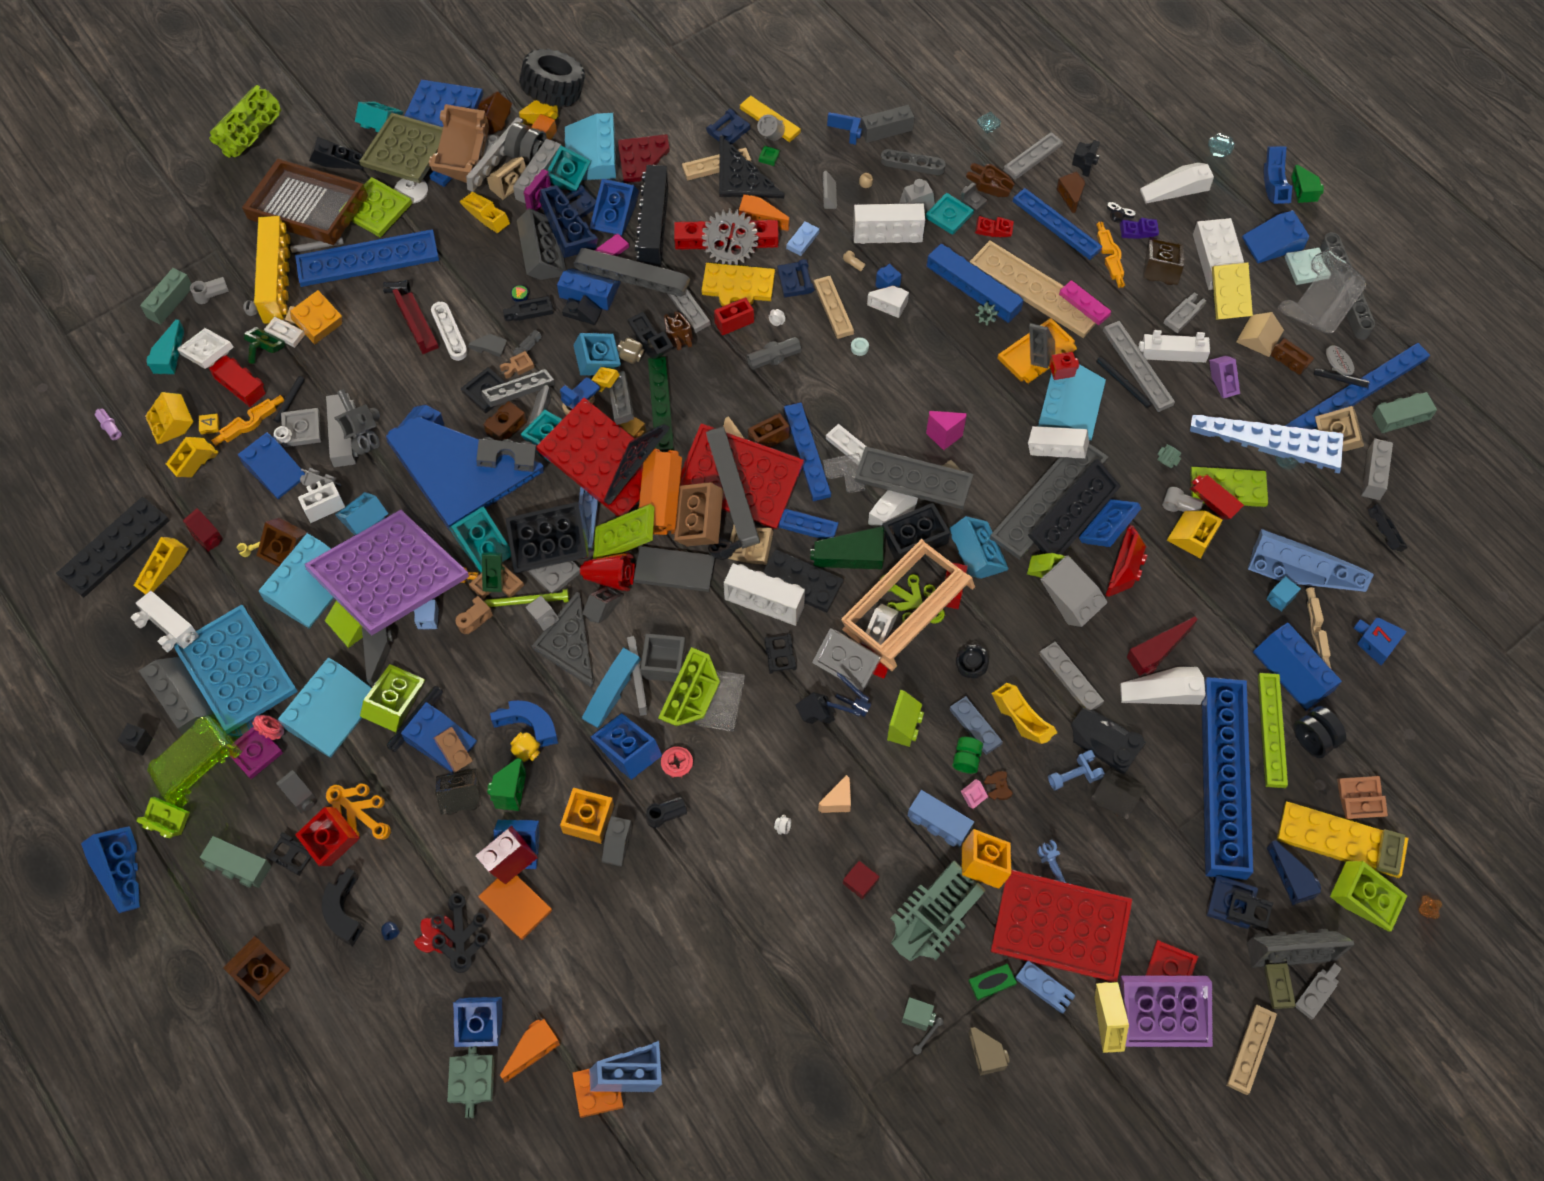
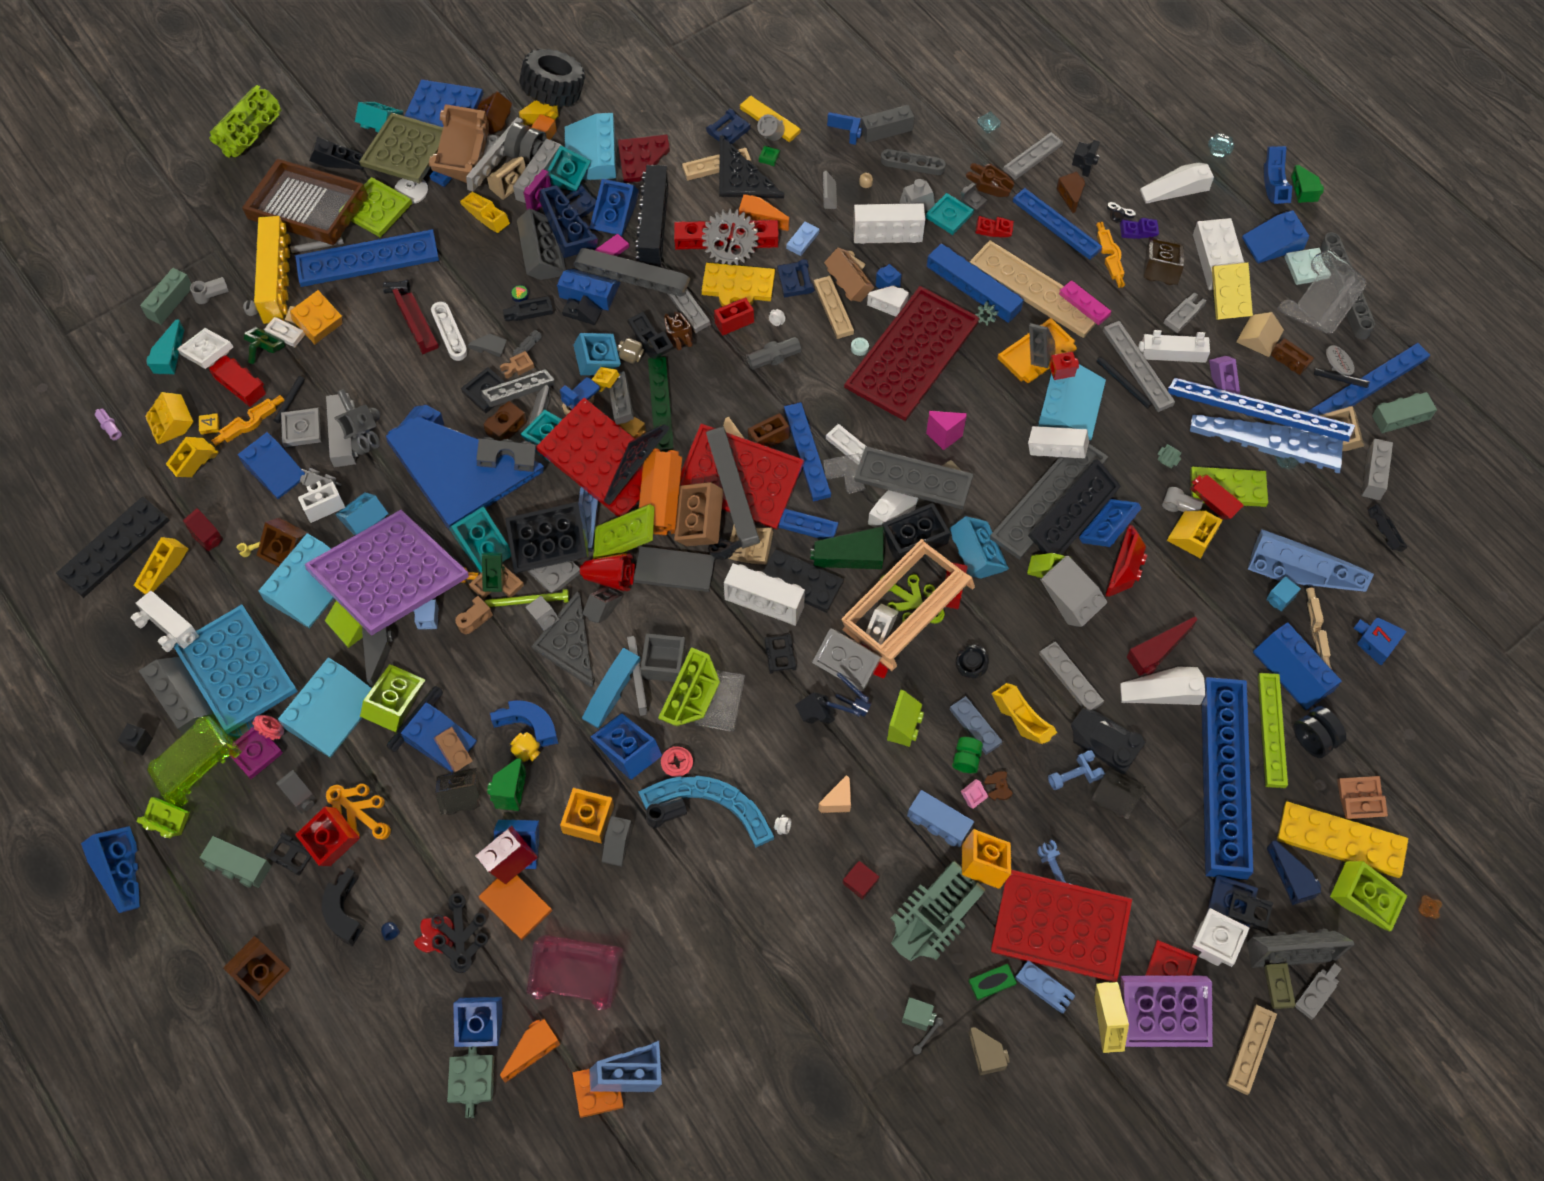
white plate [273,426,292,444] -> none
olive plate [1376,829,1405,876] -> none
none -> clear pink windscreen [526,935,623,1010]
none -> dark azure plate [638,776,774,848]
none -> medium nougat brick [824,248,874,302]
none -> dark red plate [844,286,980,422]
none -> blue plate [1168,378,1355,442]
none -> white panel [1192,908,1249,967]

